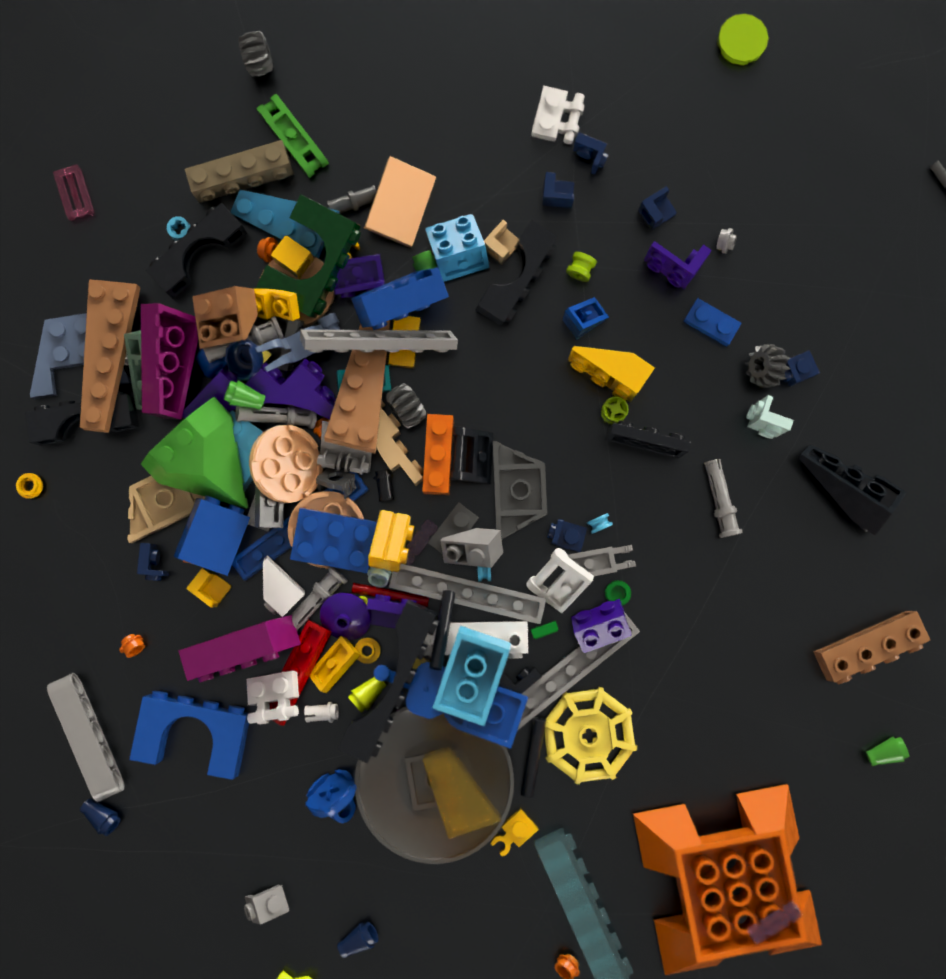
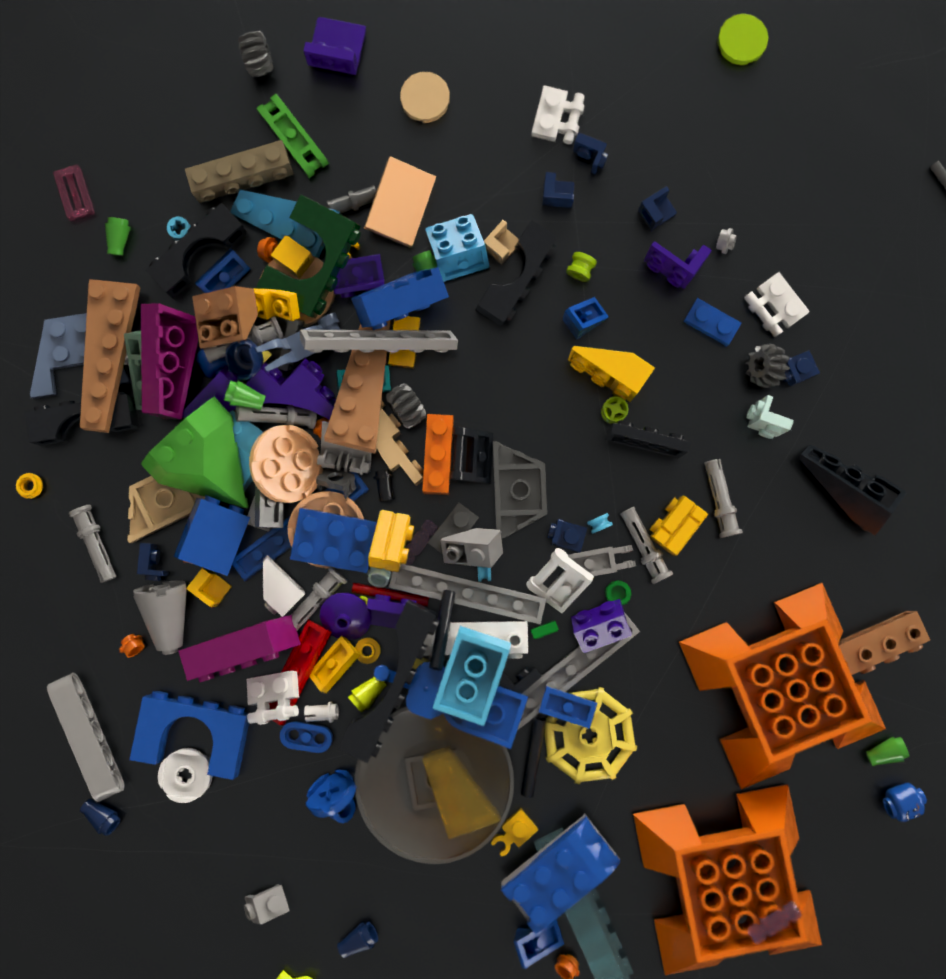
none -> light grey pin [68,505,117,583]
none -> bright green cone [105,217,131,256]
none -> light grey cone [133,580,187,655]
none -> white plate [158,748,213,803]
none -> blue slope [195,249,251,293]
none -> blue plate [280,721,333,753]
none -> dark purple bracket [303,17,366,75]
none -> tan tile [400,72,450,123]
none -> blue piece [501,814,620,935]
none -> blue slope [514,919,564,969]
none -> blue plate [538,686,597,729]
none -> light grey pin [620,507,673,584]
none -> yellow brick [649,495,708,556]
none -> orange slope [679,583,886,789]
none -> white plate [744,272,810,337]
none -> blue head [883,782,927,823]

